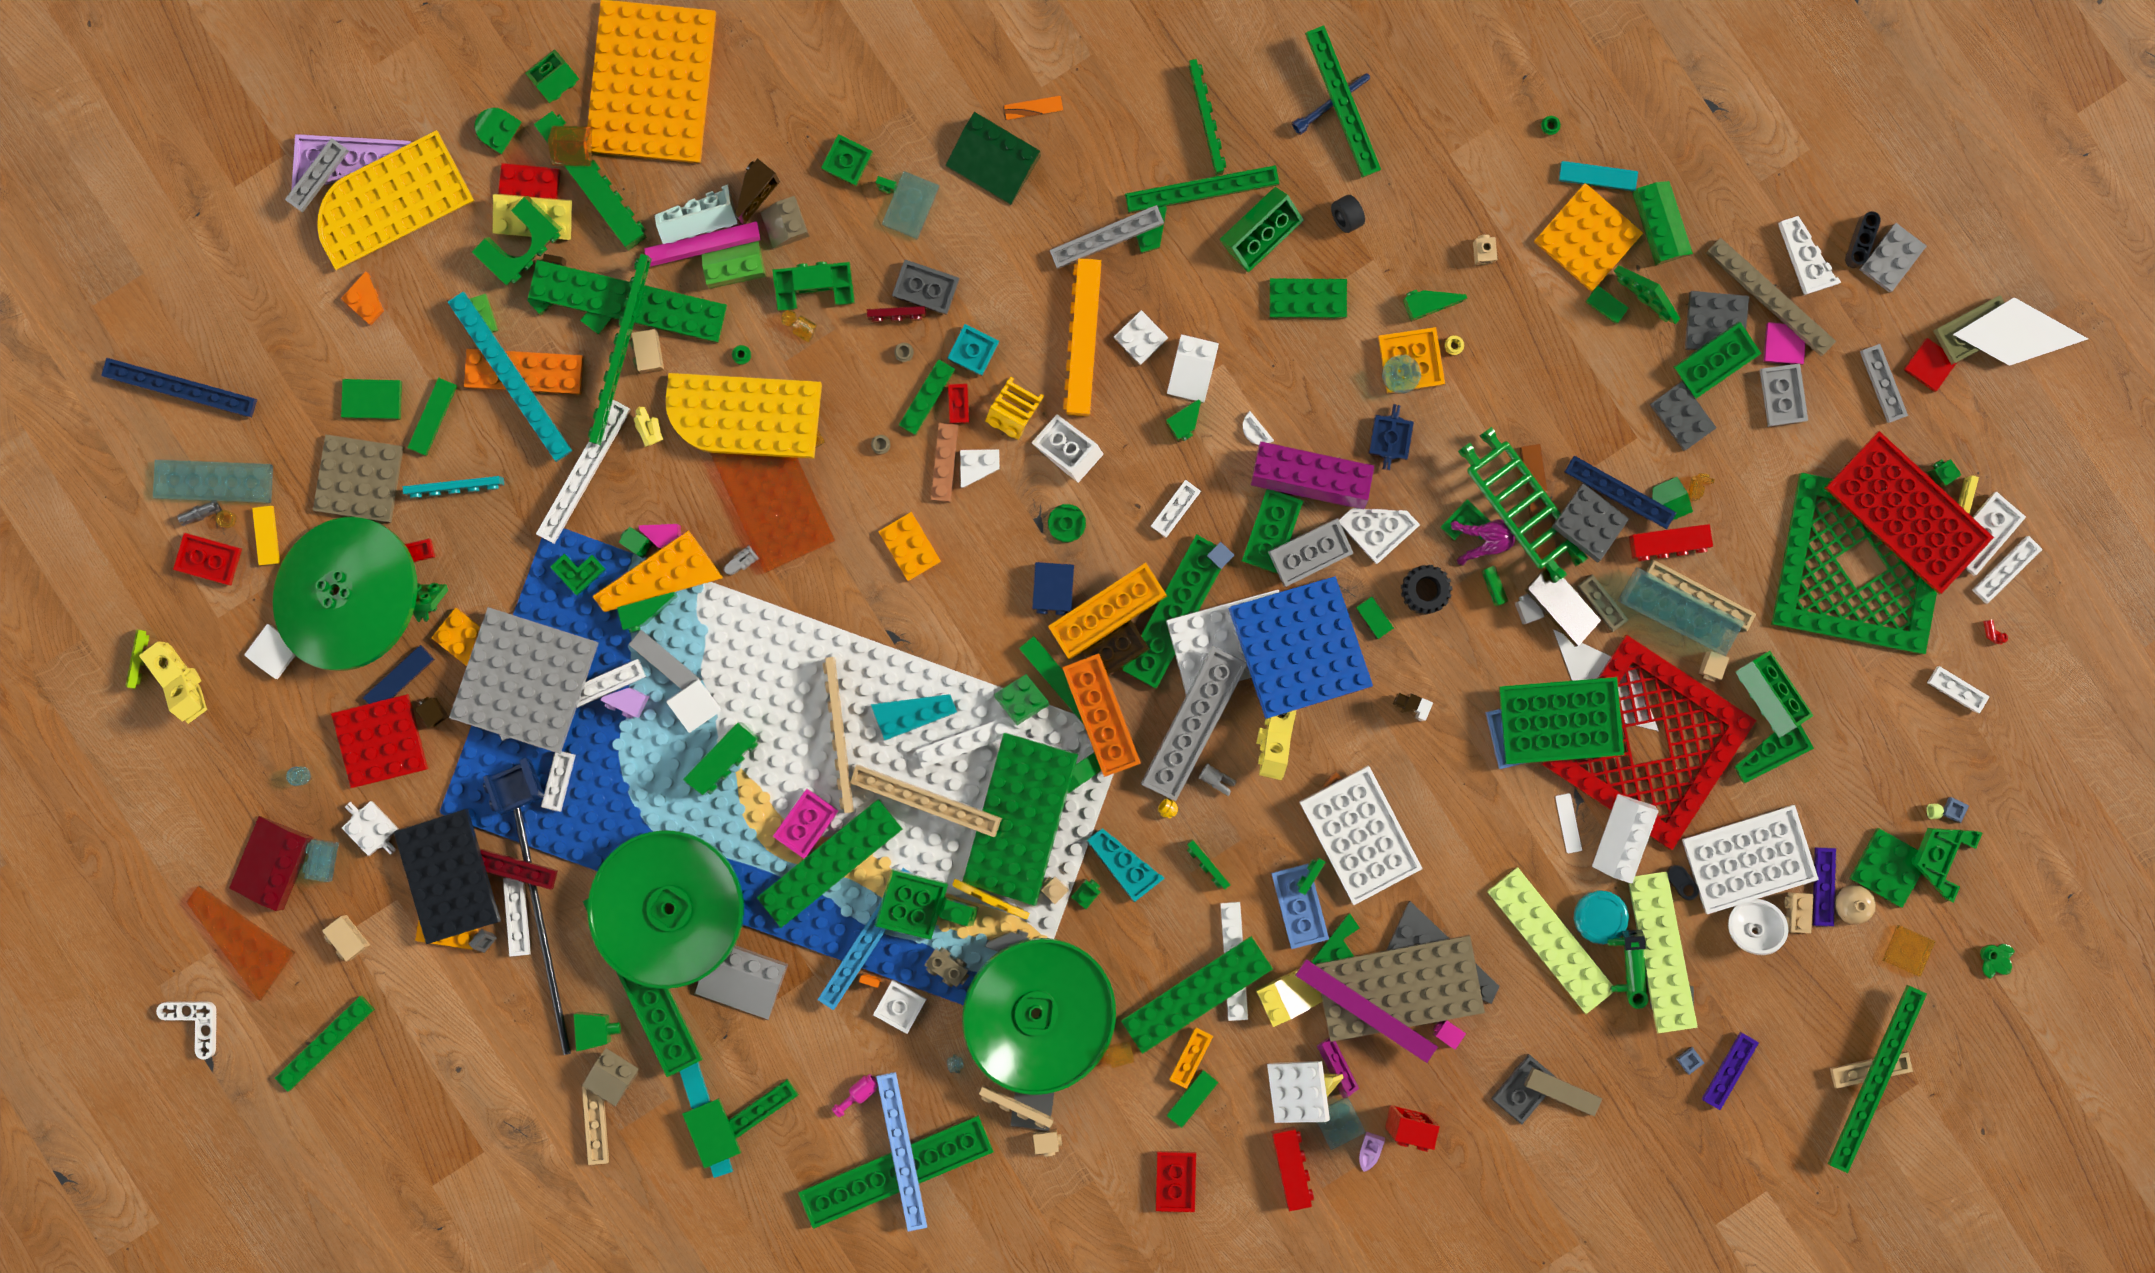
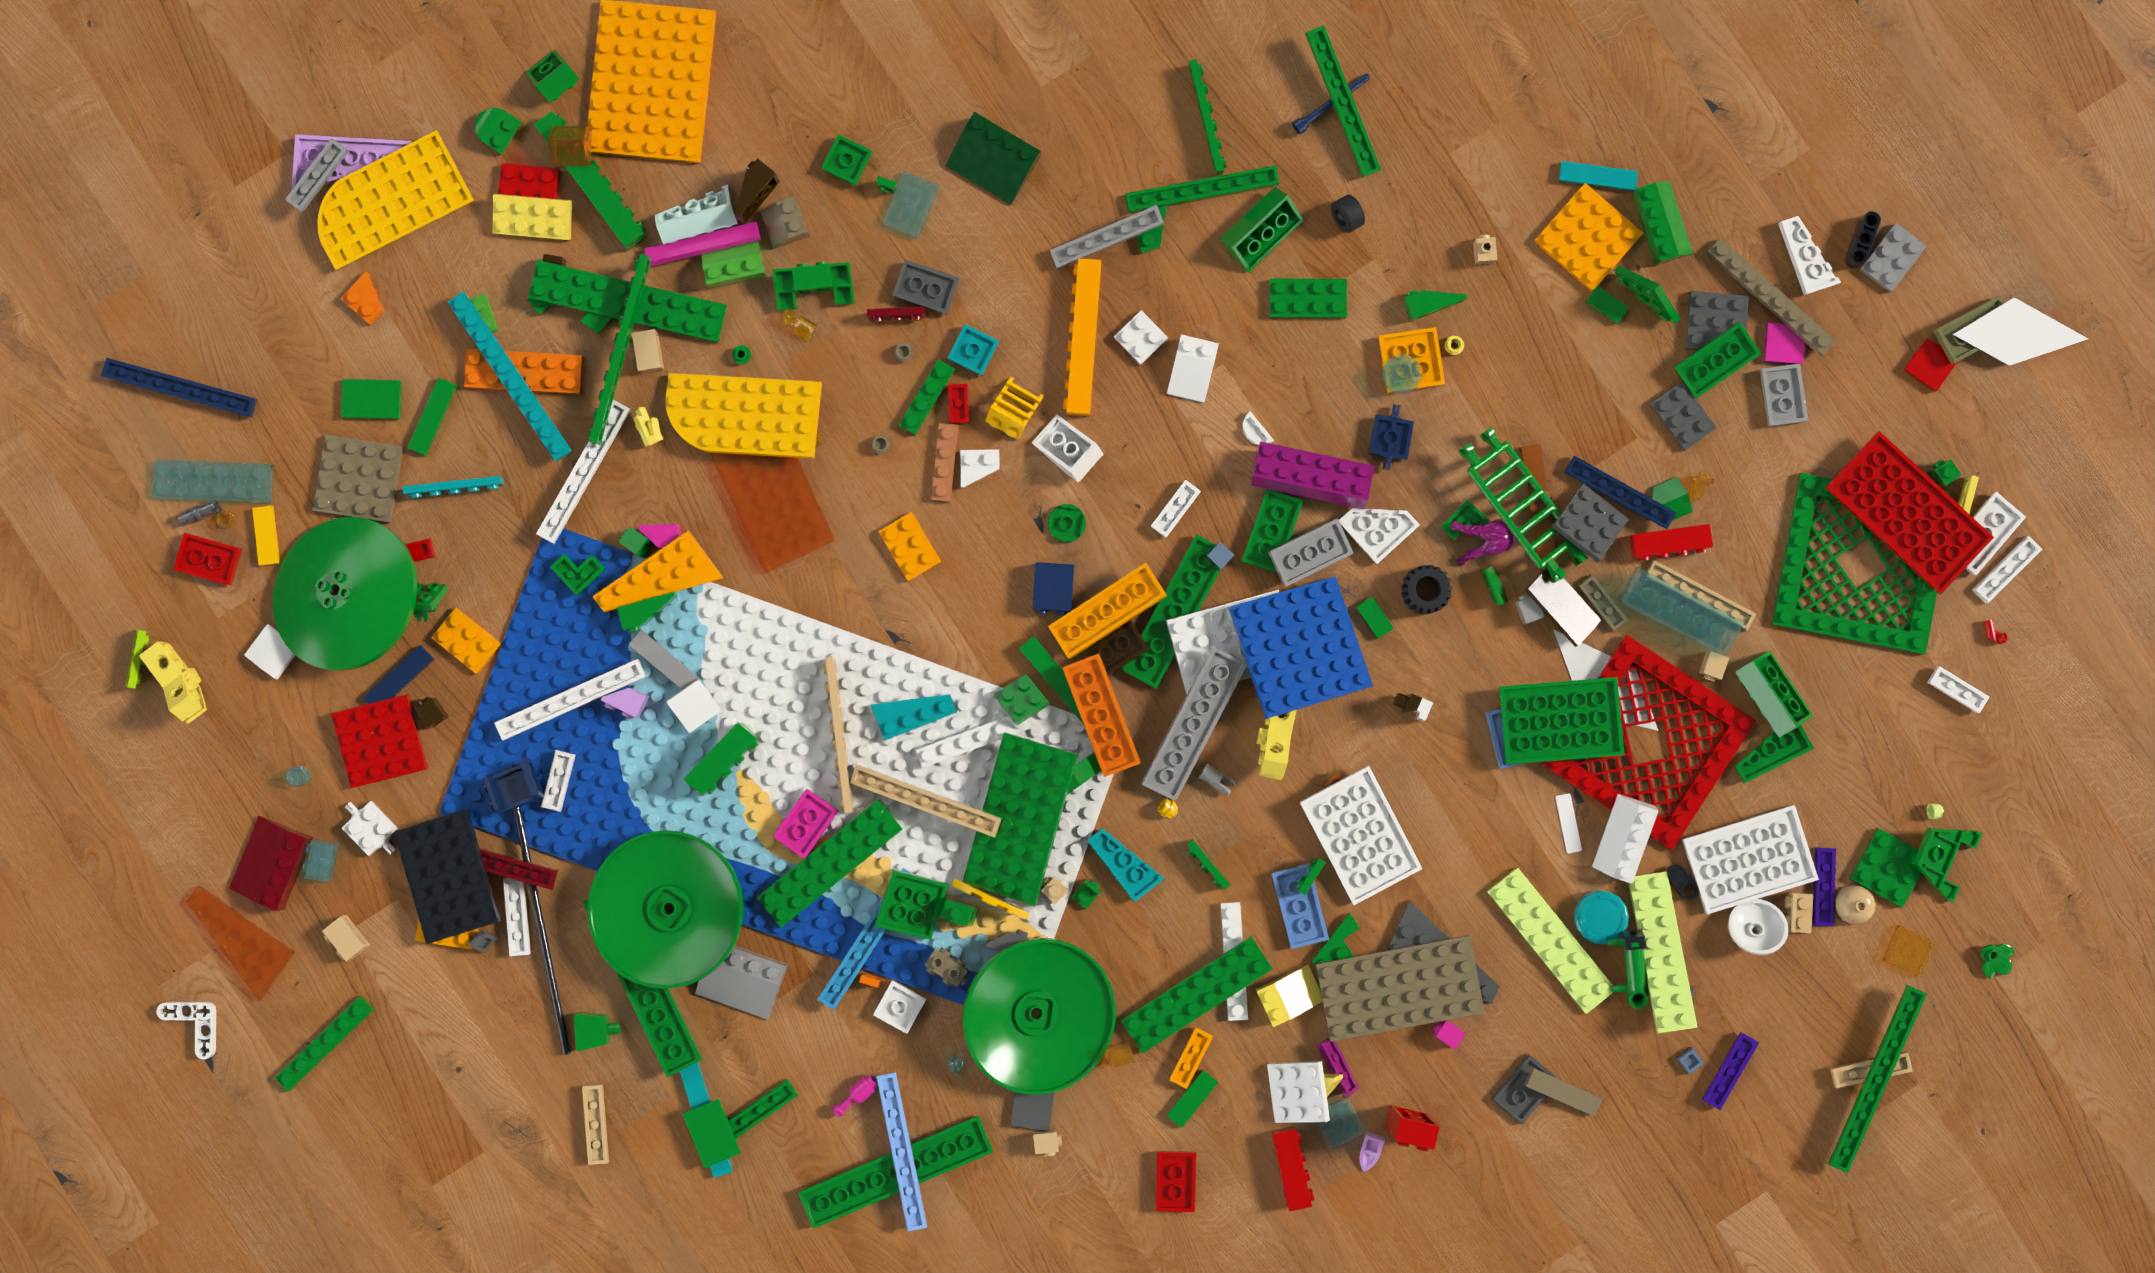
light grey plate [449,607,599,754] -> none
green arch [472,196,562,285] -> none
dark tan slope [582,1048,639,1107] -> none
light grey hinge [724,545,759,575] -> none
tan plate [979,1085,1054,1129] -> none
orange sticker [1004,96,1063,120] -> none
green slope [1166,399,1201,441] -> none
magenta tile [1295,959,1438,1063] -> none
green plate [1541,116,1561,135] -> none
light grey plate [1860,344,1908,423] -> none
sand blue tile [1943,797,1969,823] -> none

